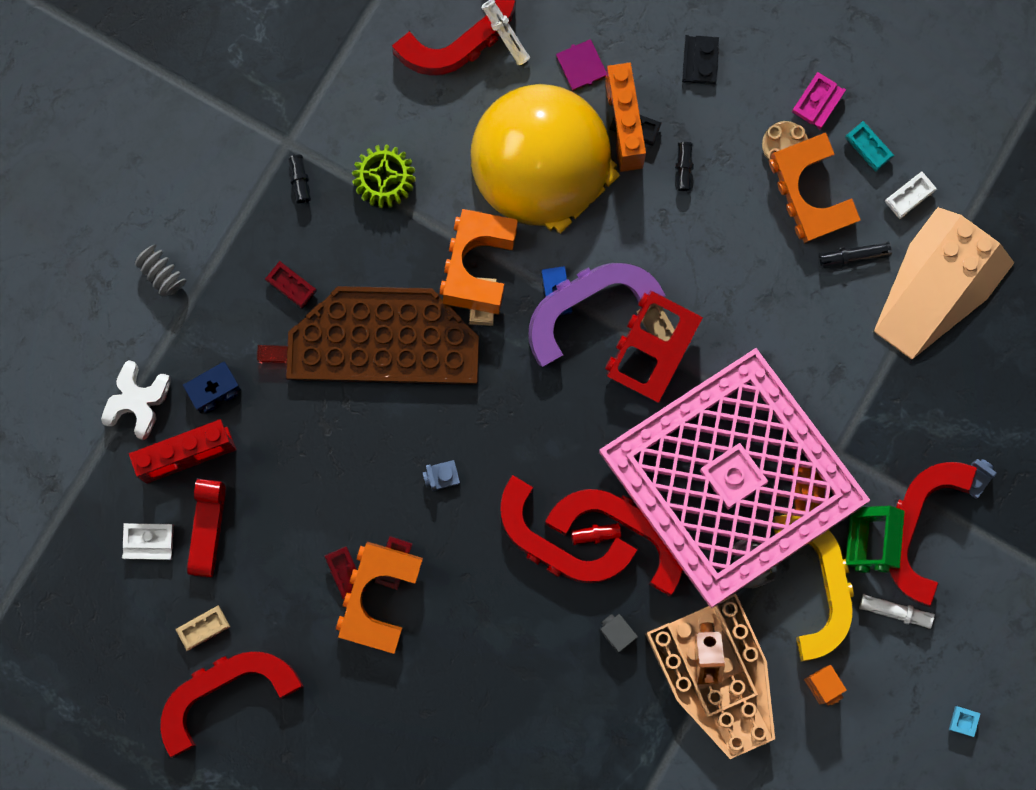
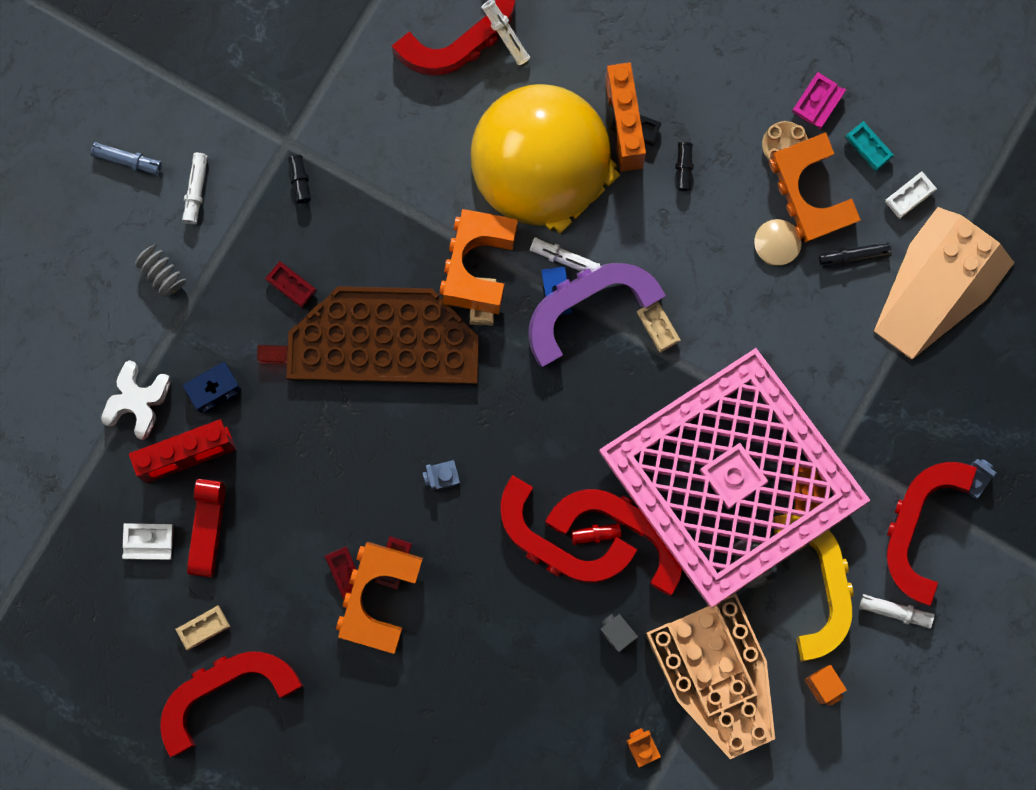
lime gear [352,144,416,208] -> none
magenta piece [556,39,606,91] -> none
red window [605,290,703,403] -> none
black plate [682,35,719,85] -> none
dark orange torso [695,622,725,685] -> none
green window [846,506,905,573] -> none
medium azure plate [949,706,981,737] -> none
none -> sand blue pin [91,142,162,176]
none -> white pin [182,153,208,224]
none -> white pin [529,237,600,271]
none -> orange bracket [626,728,661,768]
none -> tan dish [754,219,802,266]

